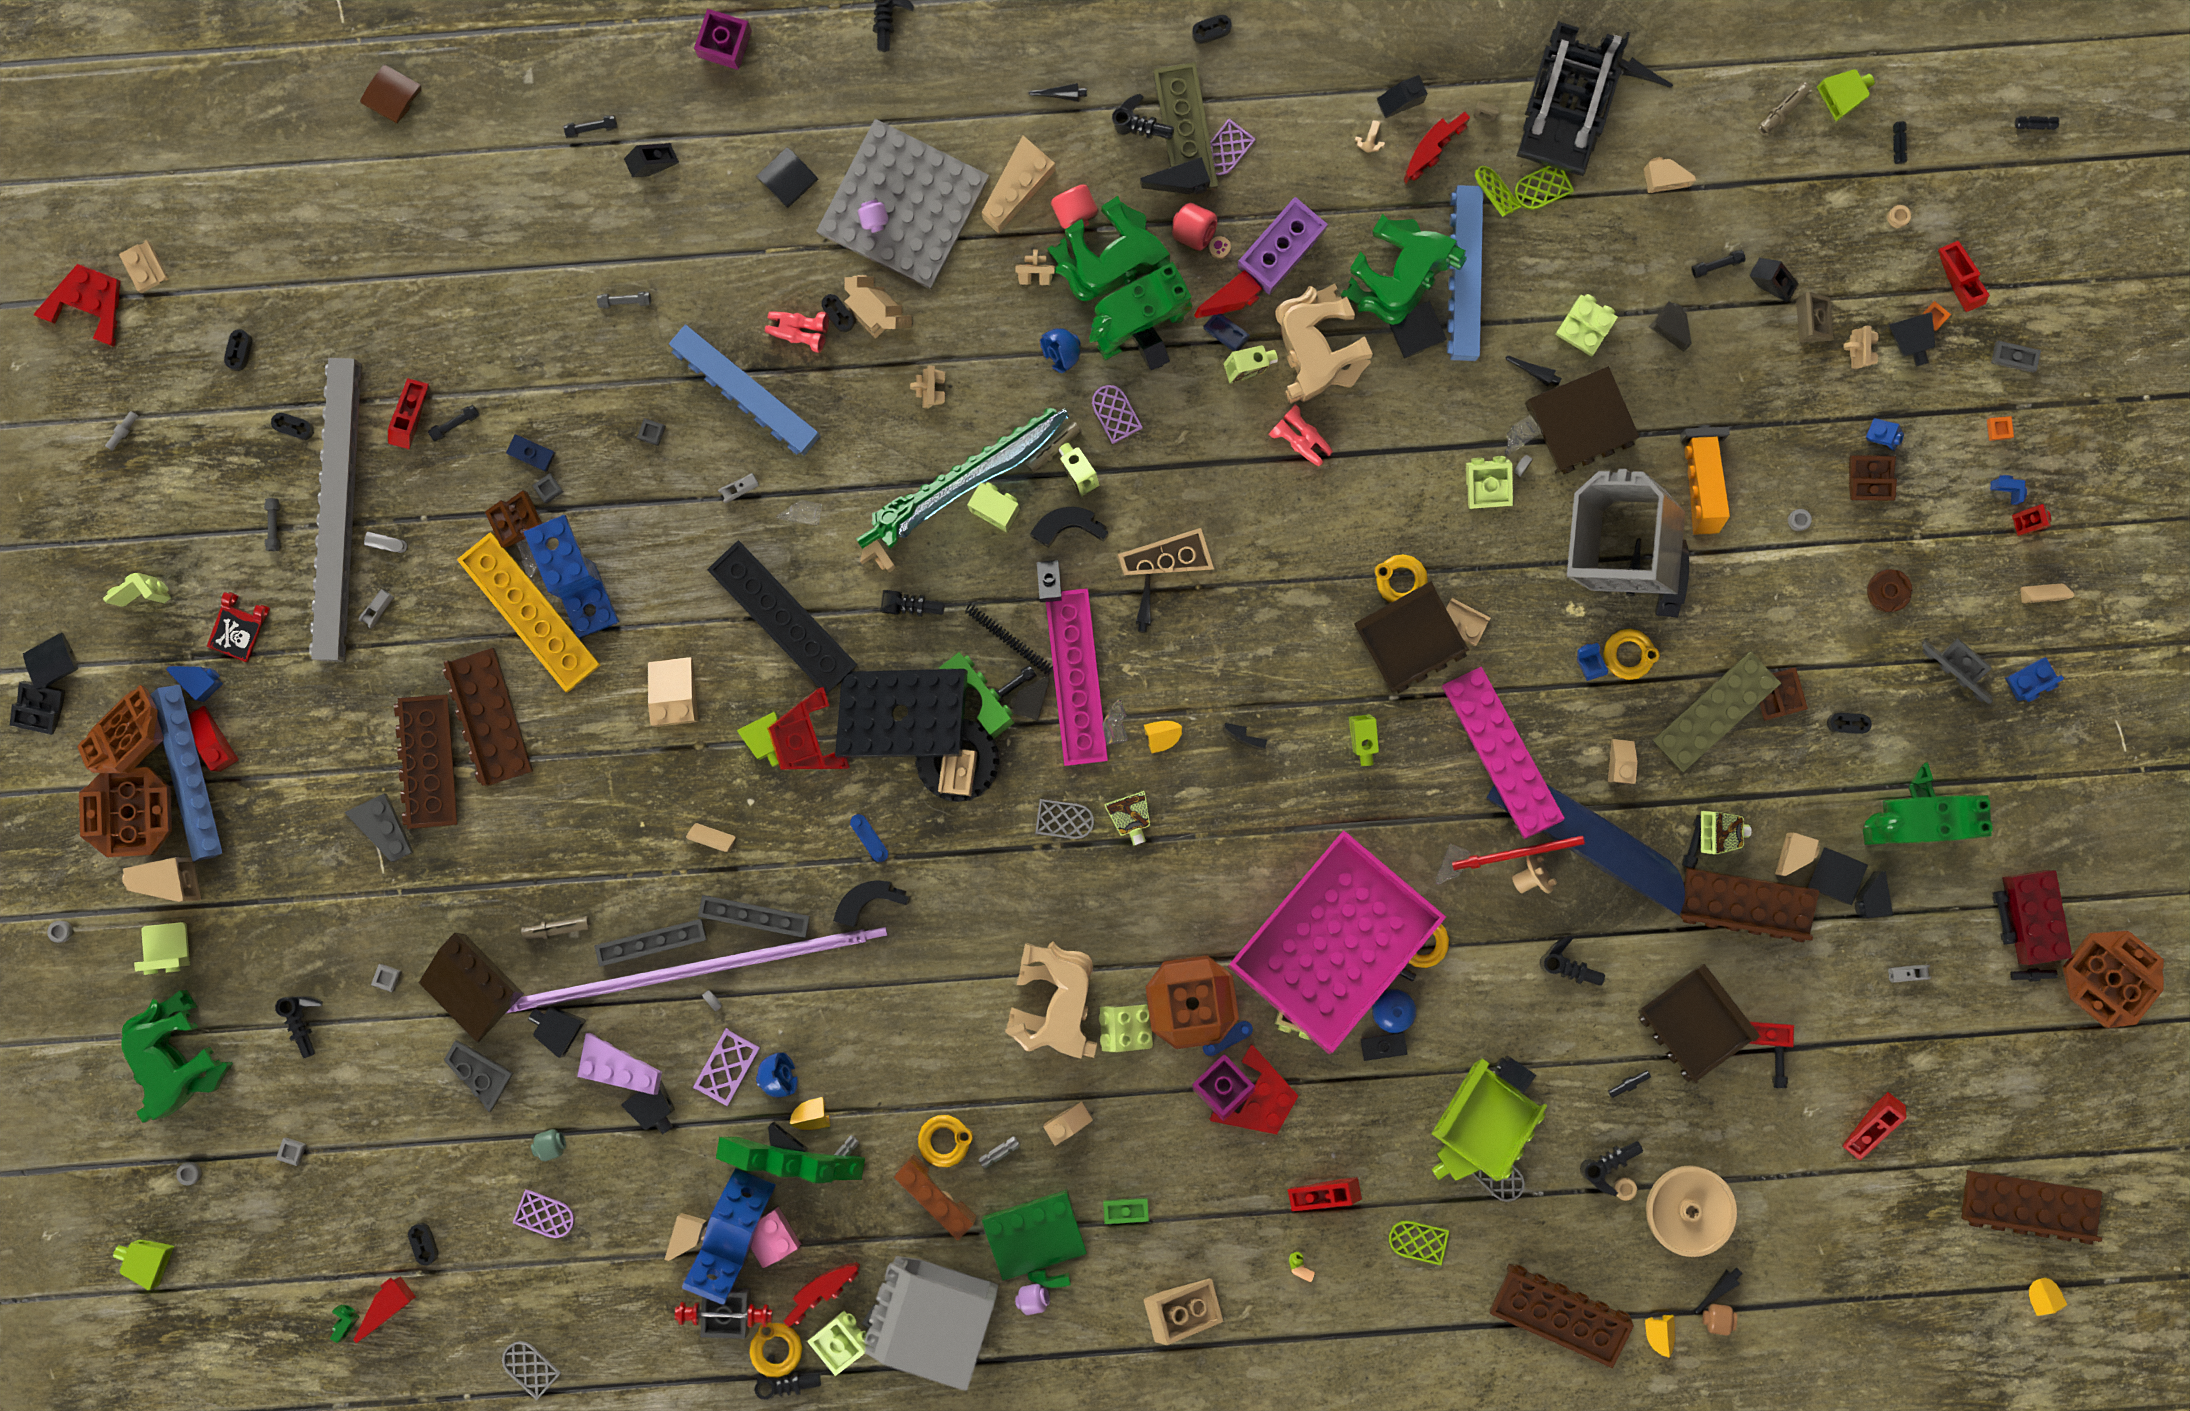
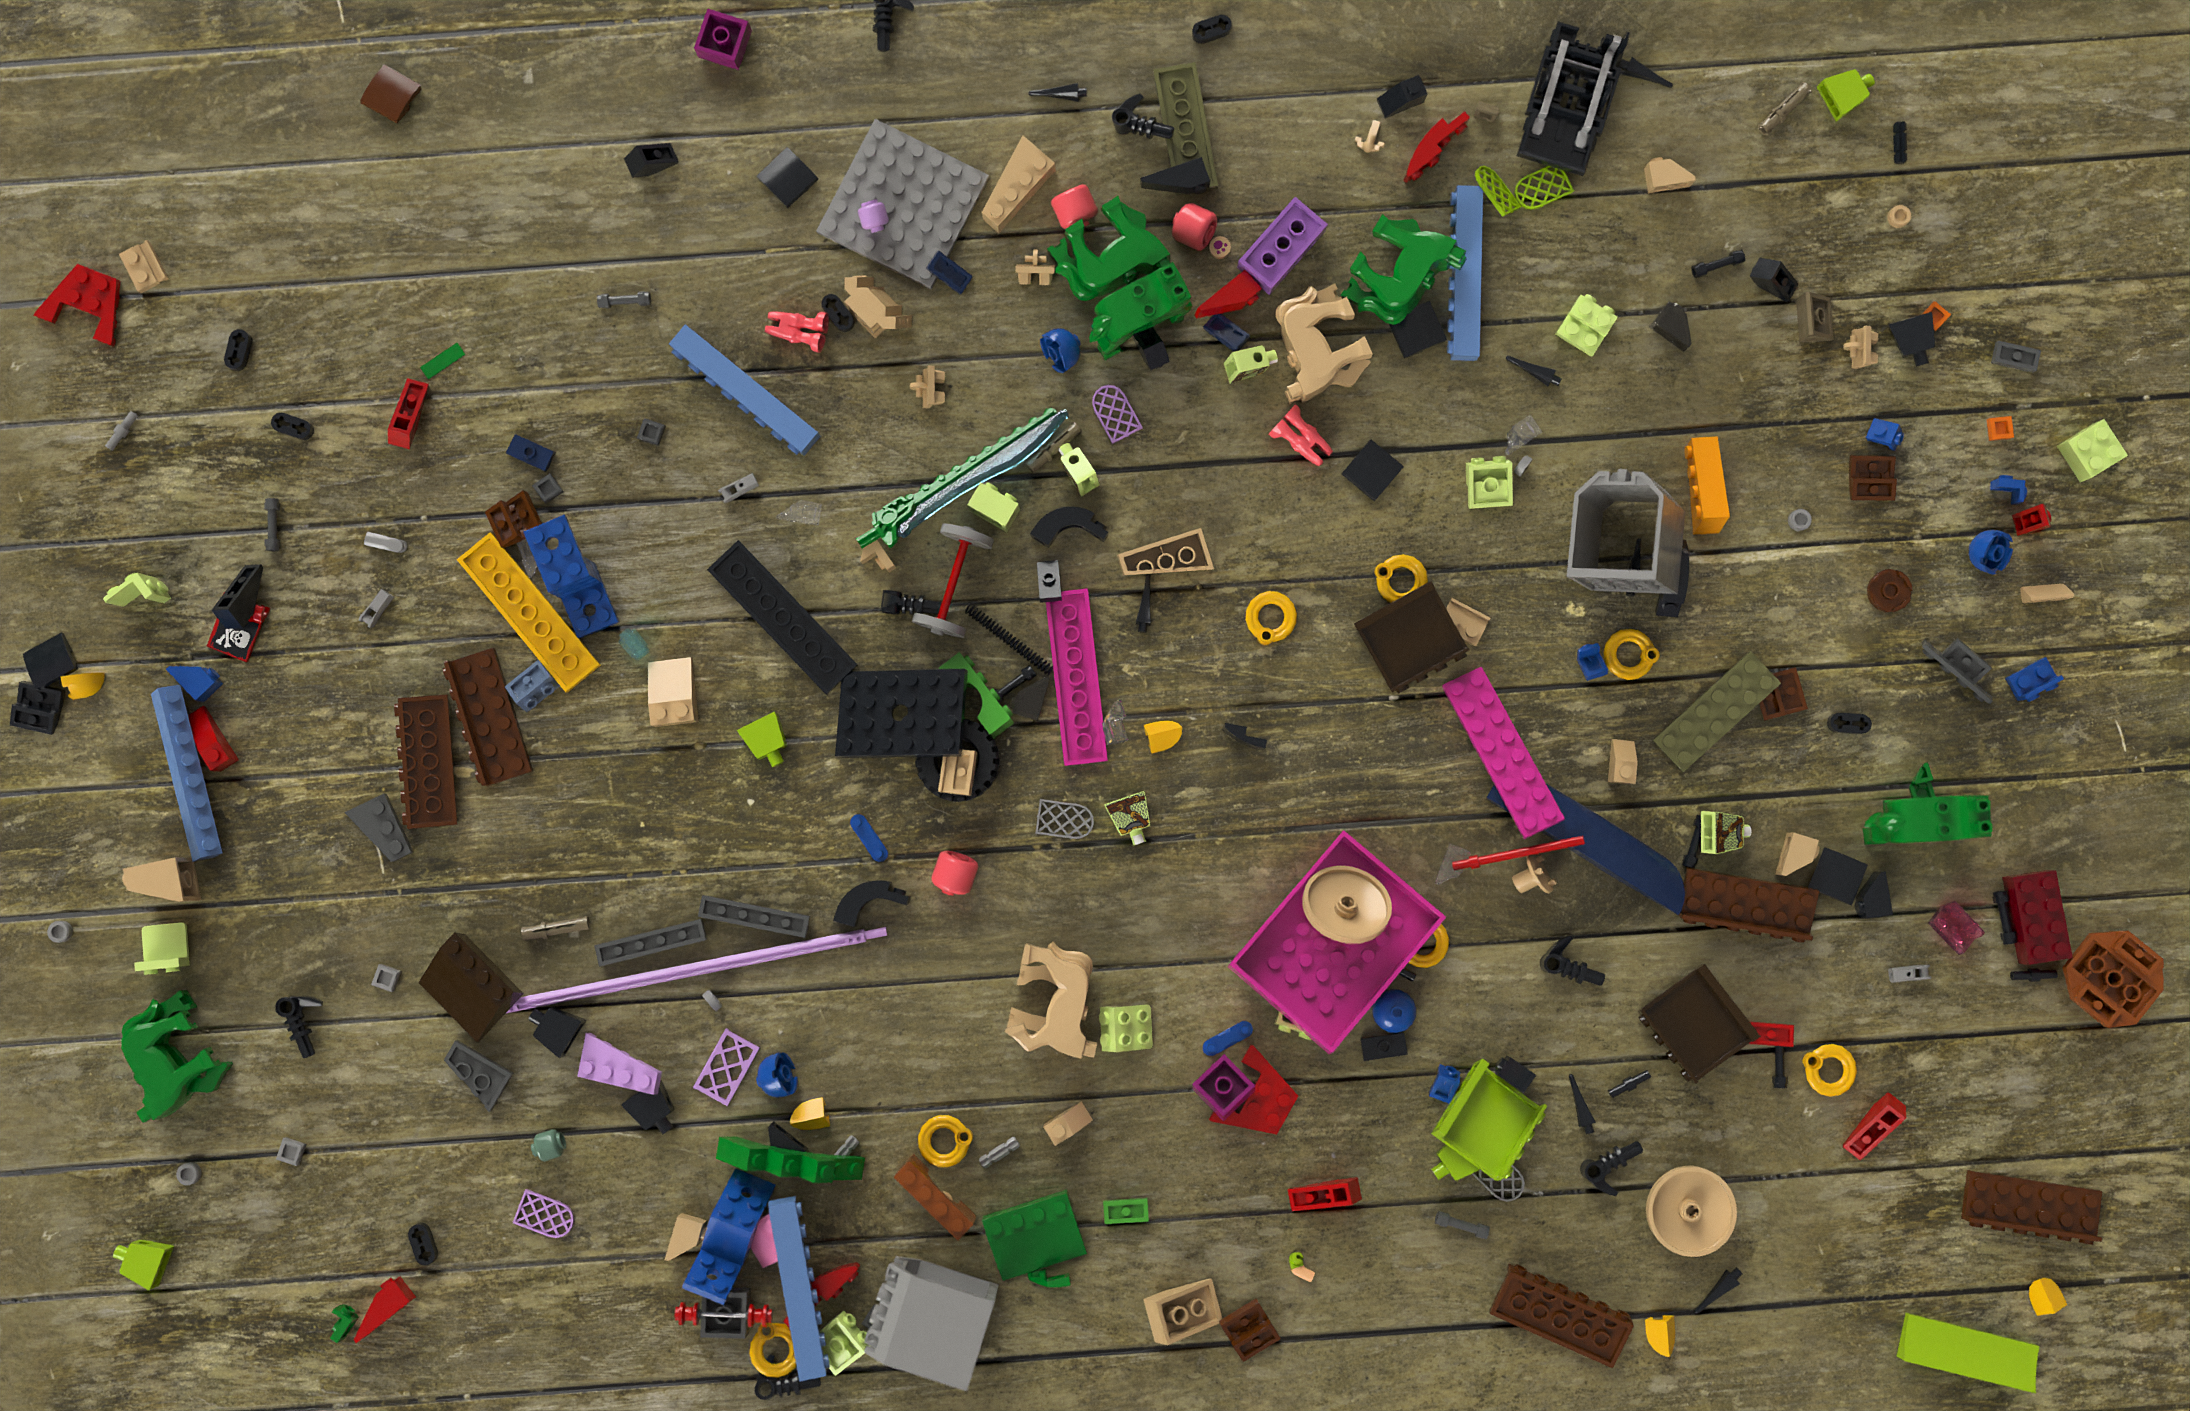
dark orange piece [77,685,164,773] -> none
dark orange piece [79,767,172,857] -> none
light grey brick [309,358,361,662] -> none
black bar [428,404,480,442] -> none
light grey window [502,1341,561,1400] -> none
black bar [563,115,617,138] -> none
tan slope [686,823,736,852] -> none
red wing [767,687,850,769] -> none
lavender head [1015,1284,1050,1315] -> none
dark orange piece [1145,955,1239,1049] -> none
lavender window [1210,119,1256,176] -> none
lime torso [1349,714,1379,766] -> none
lime window [1389,1221,1449,1266] -> none
dark brown panel [1525,366,1640,475] -> none
tan tile [1613,1177,1637,1201] -> none
dark grey plate [1680,425,1730,443] -> none
medium nougat head [1703,1304,1737,1335] -> none
red slope [1938,241,1990,312] -> none
black axle [2015,116,2059,130] -> none
none -> yellow brick [61,673,105,700]
none -> black slope [211,564,264,629]
none -> green sticker [420,343,465,379]
none -> sand blue bracket [505,659,560,712]
none -> clear light blue brick [618,628,650,661]
none -> medium blue brick [768,1196,830,1382]
none -> light grey piece [912,523,994,638]
none -> dark blue plate [925,251,973,294]
none -> coral head [931,850,978,896]
none -> reddish brown slope [1219,1298,1281,1362]
none -> yellow piece [1245,591,1297,645]
none -> tan dish [1302,866,1392,944]
none -> black slope [1342,439,1404,502]
none -> blue bracket [1429,1064,1460,1104]
none -> dark grey bar [1435,1211,1490,1239]
none -> black piece [1569,1074,1596,1135]
none -> yellow piece [1802,1044,1857,1097]
none -> lime arch [1897,1313,2040,1393]
none -> clear pink bracket [1928,901,1985,955]
none -> blue cylinder [1969,530,2013,575]
none -> yellowish green brick [2057,419,2128,482]

